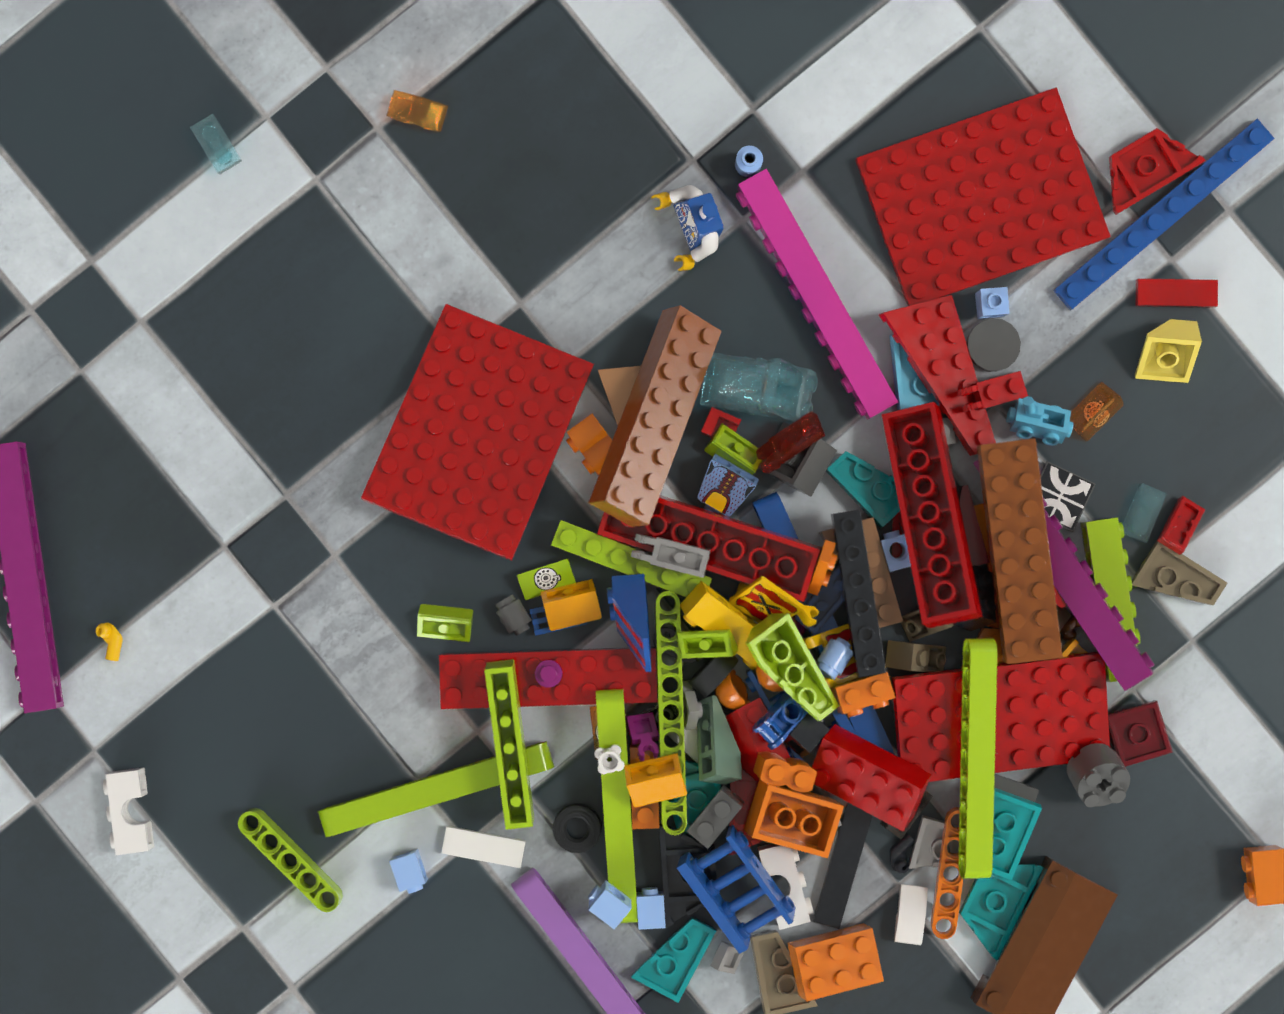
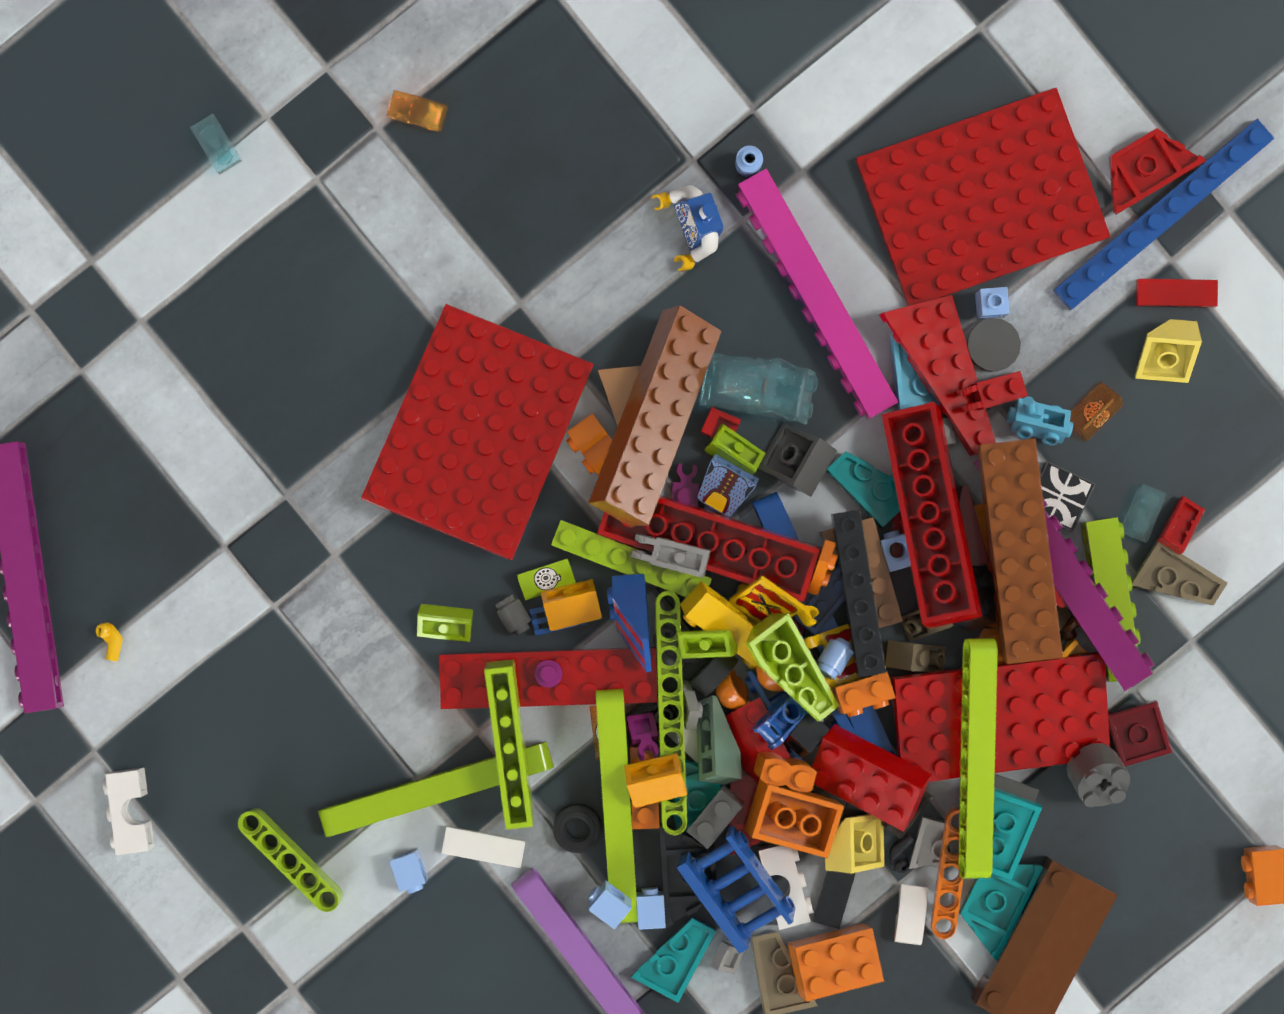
white plate [594,745,624,774] -> none
clear red hinge [755,411,825,473] -> none
none -> magenta plate [672,464,699,507]
none -> light yellow slope [825,814,884,873]

